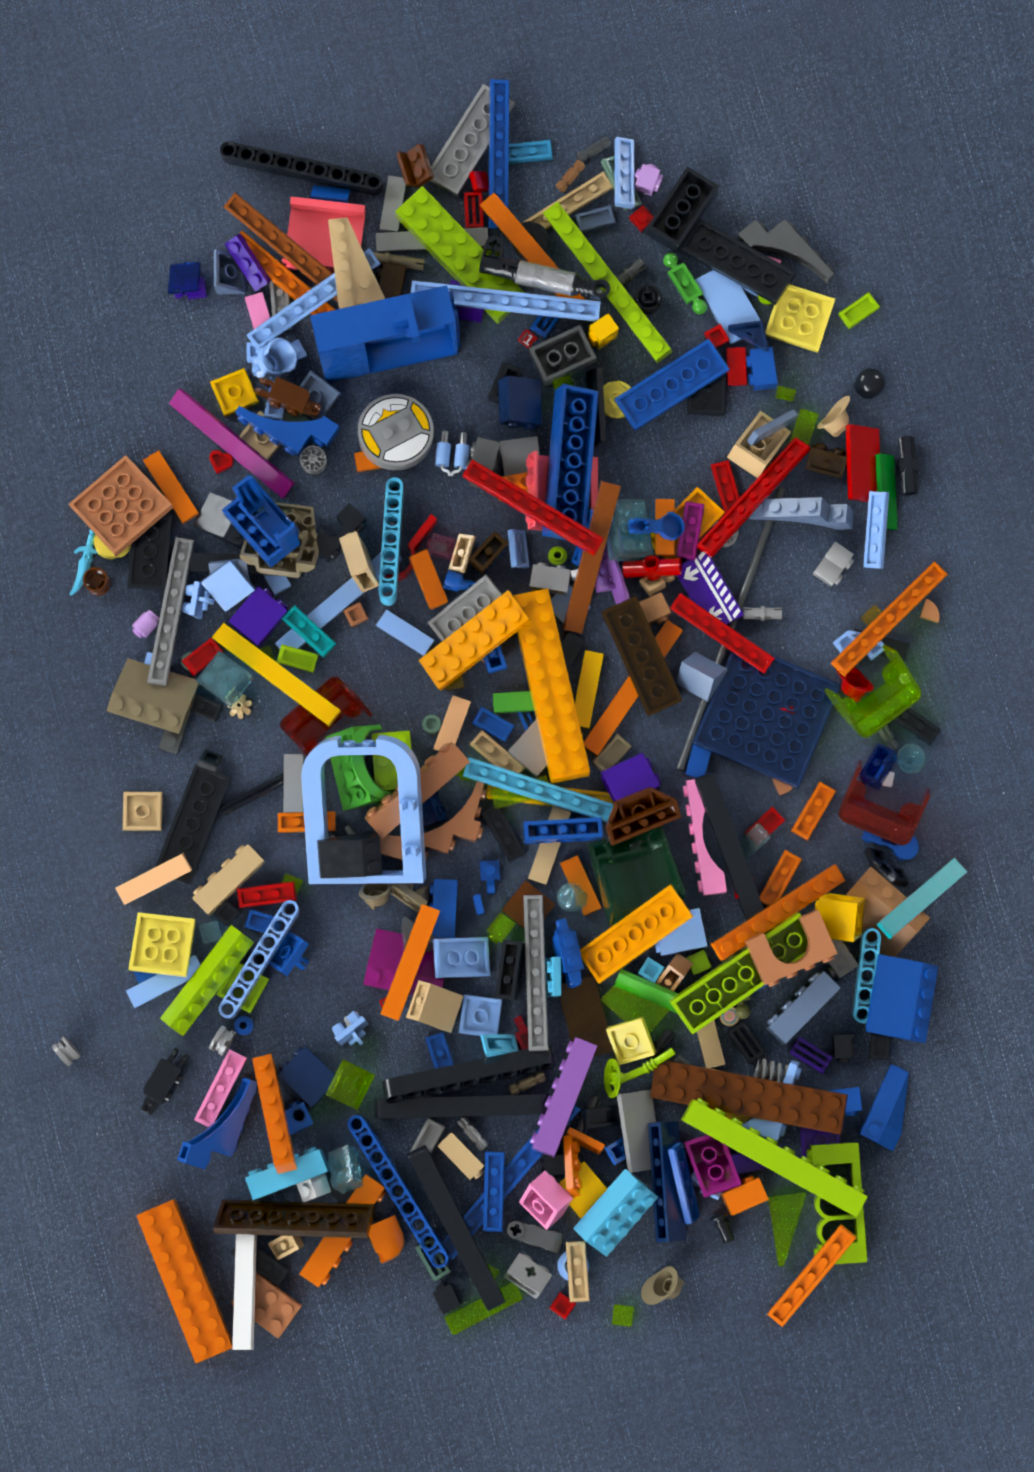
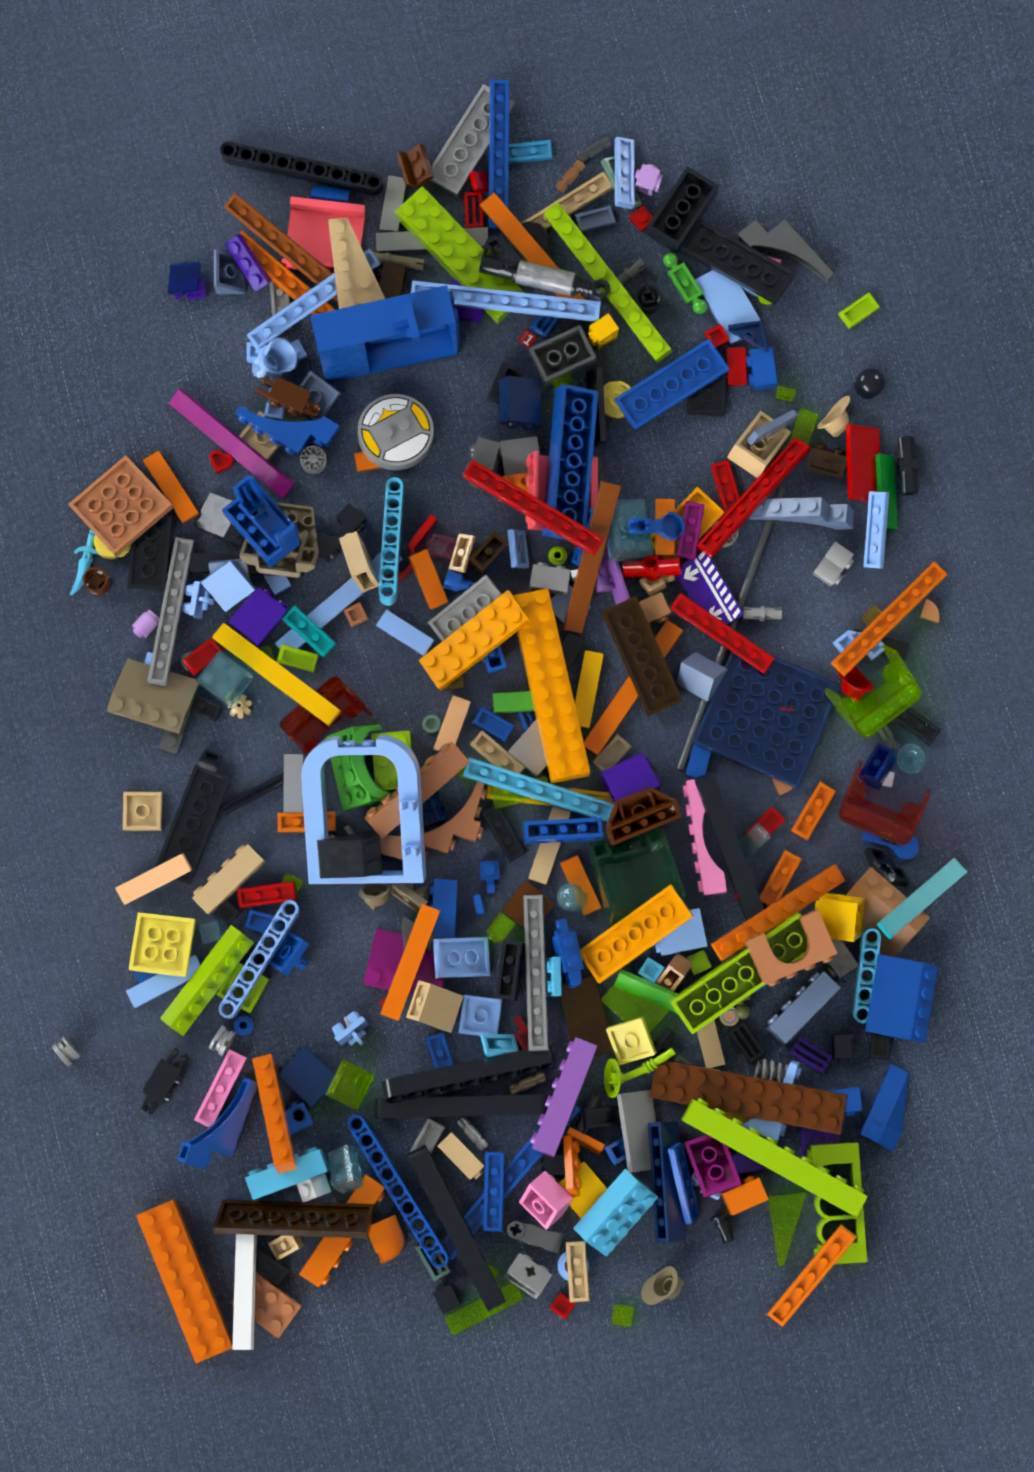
yellow tile [210,368,259,417] -> none
bright pink tile [245,292,270,329] -> none
light blue piece [435,431,470,476] -> none
light yellow plate [765,285,835,353] -> none

